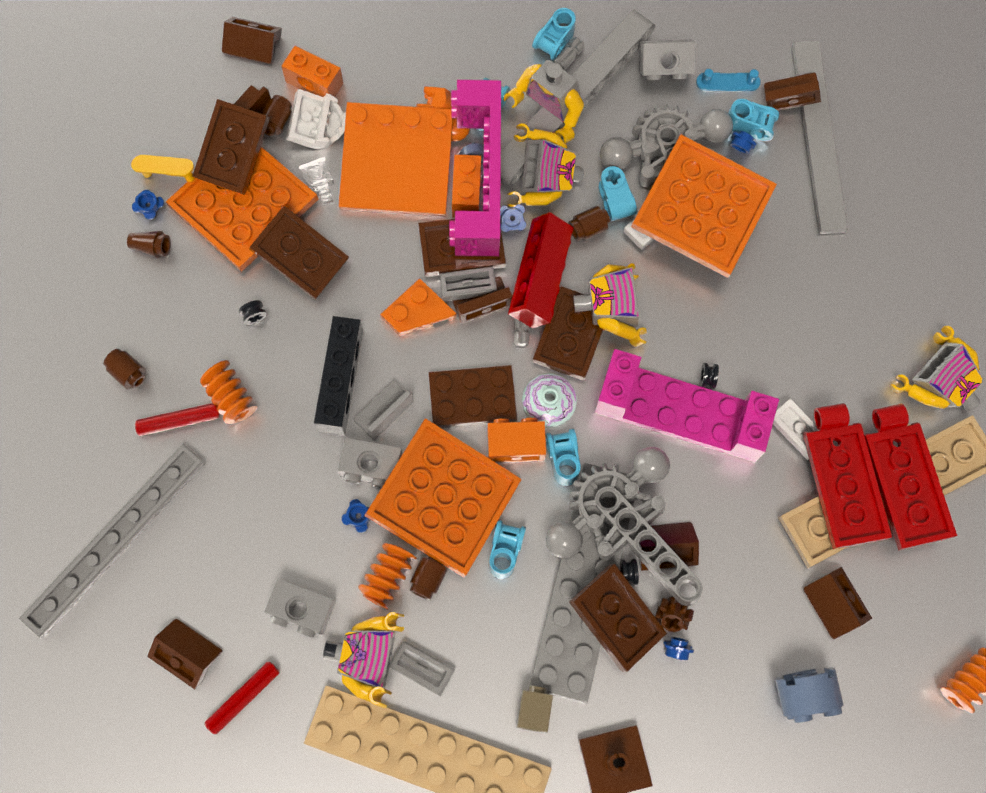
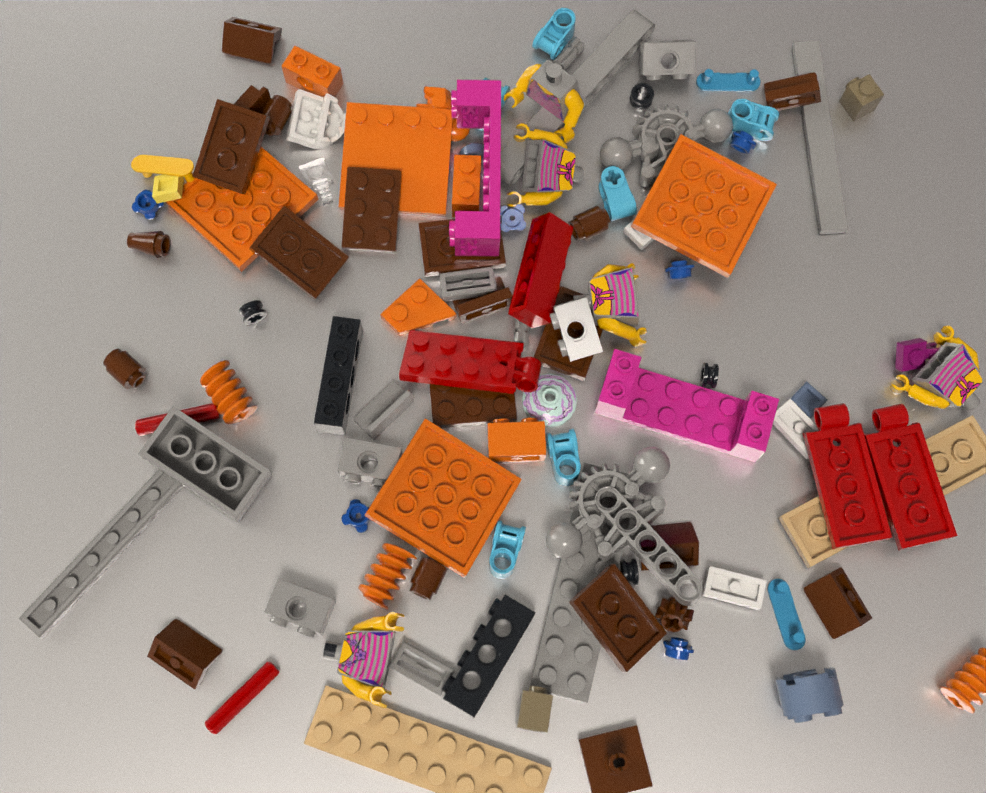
none -> light grey brick [138,406,272,523]
none -> light yellow plate [152,174,184,204]
none -> reddish brown plate [341,167,402,253]
none -> red hinge [399,330,542,394]
none -> black brick [441,594,536,718]
none -> brick [550,297,603,362]
none -> black bush [629,83,654,110]
none -> blue plate [665,260,695,279]
none -> white plate [702,566,767,610]
none -> dark azure piece [767,579,806,650]
none -> sand blue tile [791,381,828,419]
none -> dark tan brick [839,74,884,121]
none -> magenta plate [895,338,941,372]

